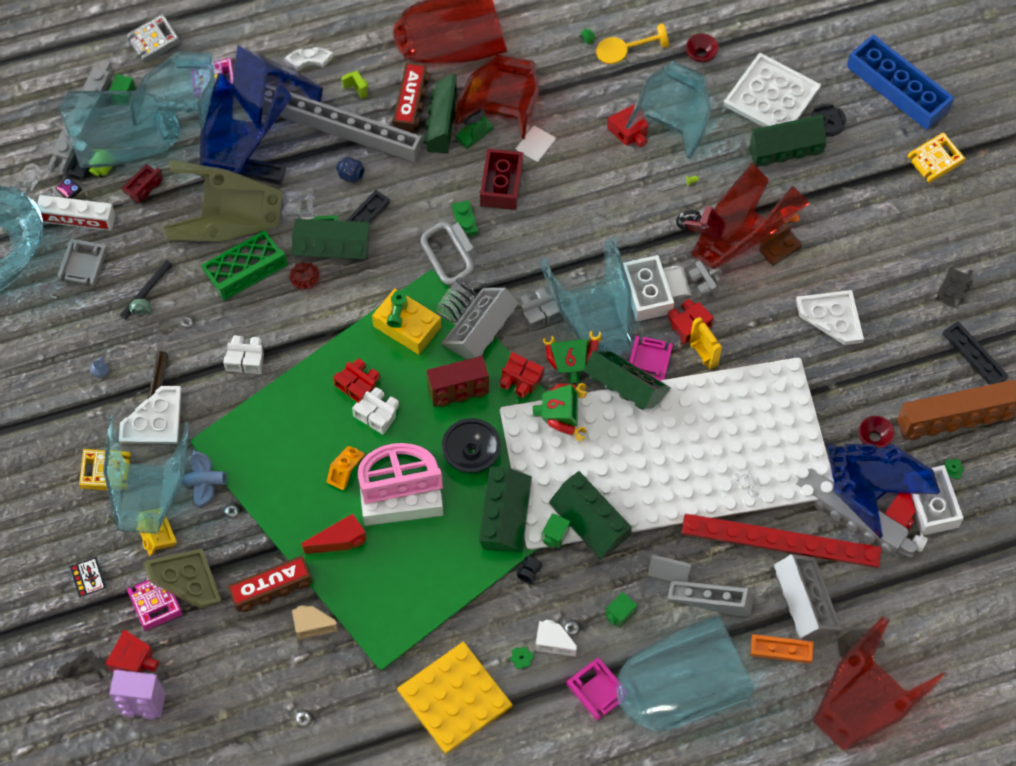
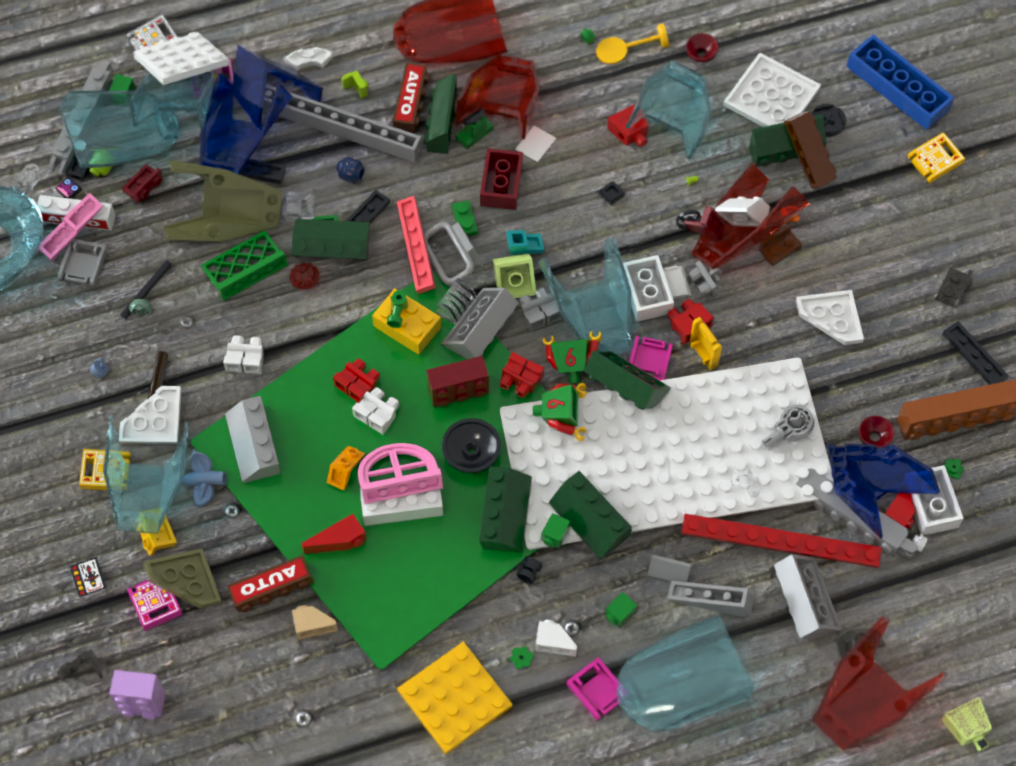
red torso [105,630,159,673] -> none
orange plate [750,634,813,664] -> none
none -> bright pink slope [37,193,103,262]
none -> white plate [134,32,229,85]
none -> light grey slope [225,396,281,483]
none -> coral plate [397,196,436,294]
none -> yellowish green slope [492,254,536,298]
none -> teal brick [506,230,544,256]
none -> black tile [599,181,625,206]
none -> white slope [715,197,770,227]
none -> light grey pin [762,405,815,450]
none -> reddish brown brick [784,111,837,188]
none -> yellowish green torso [941,697,992,752]

